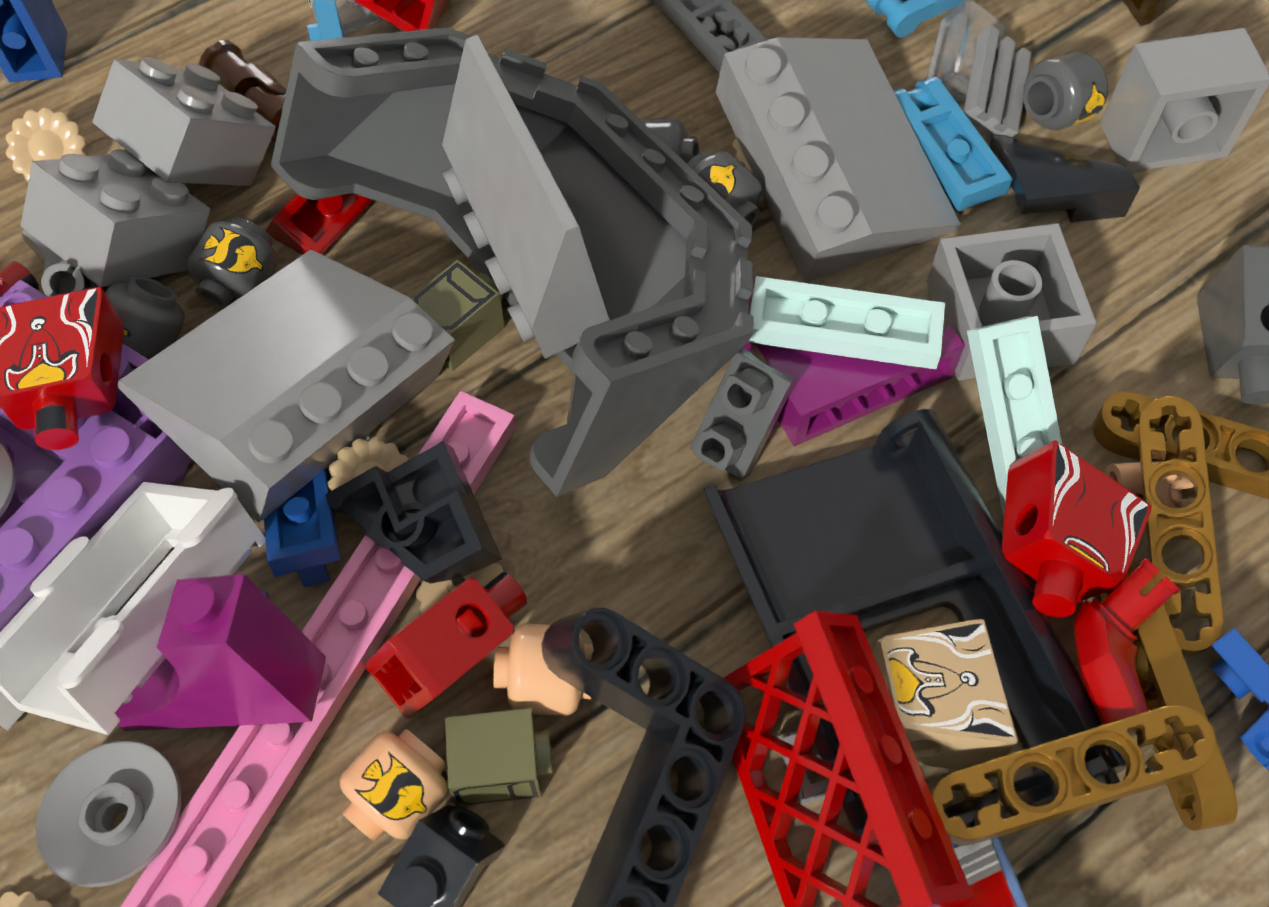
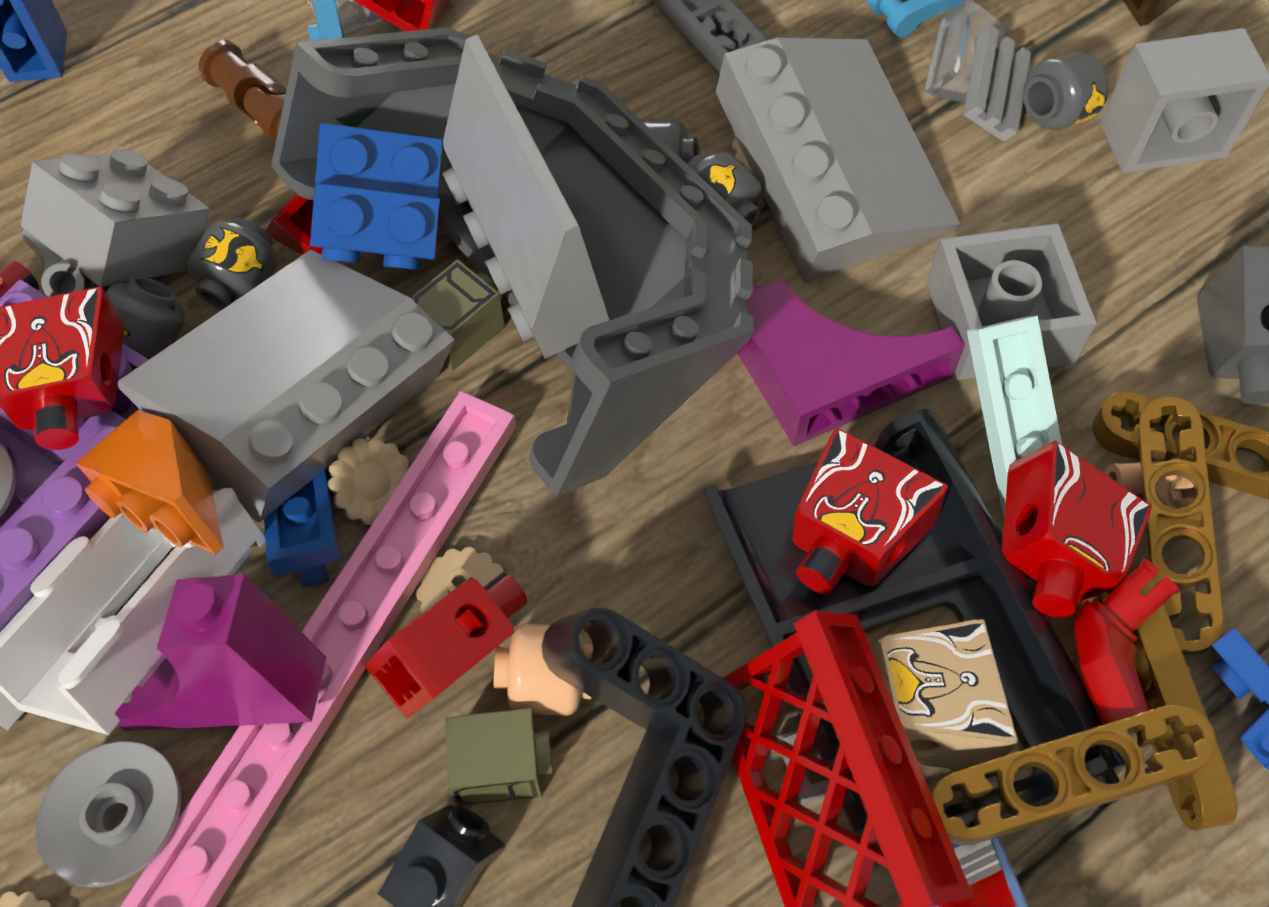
tan piece [6,108,87,182] -> none
light grey brick [92,57,276,186] -> none
black slope [325,441,502,584] -> none
light nougat head [340,729,448,842] -> none
dark grey hips [690,348,797,480] -> none
light aqua plate [749,276,945,369] -> none
dark azure plate [894,76,1012,212] -> none
black slope [989,135,1140,223] -> none
none -> orange slope [75,410,224,555]
none -> blue plate [310,123,443,270]
none -> red torso [792,427,948,594]

